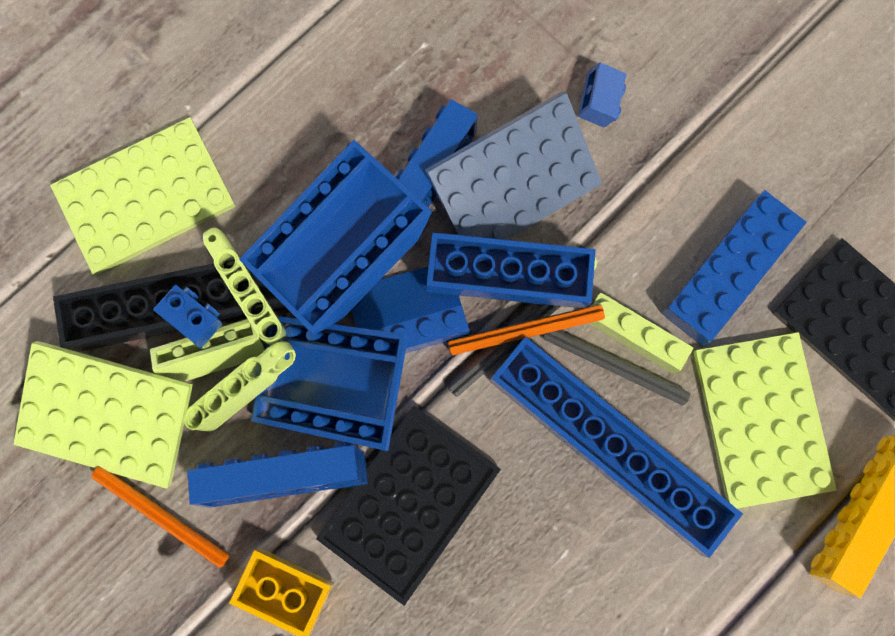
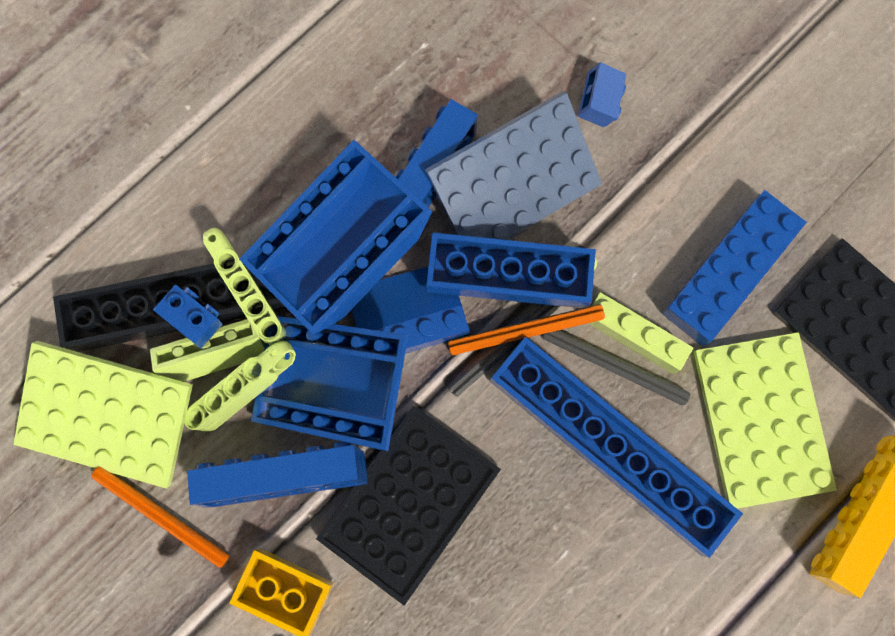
yellowish green plate [50,117,236,276] -> none

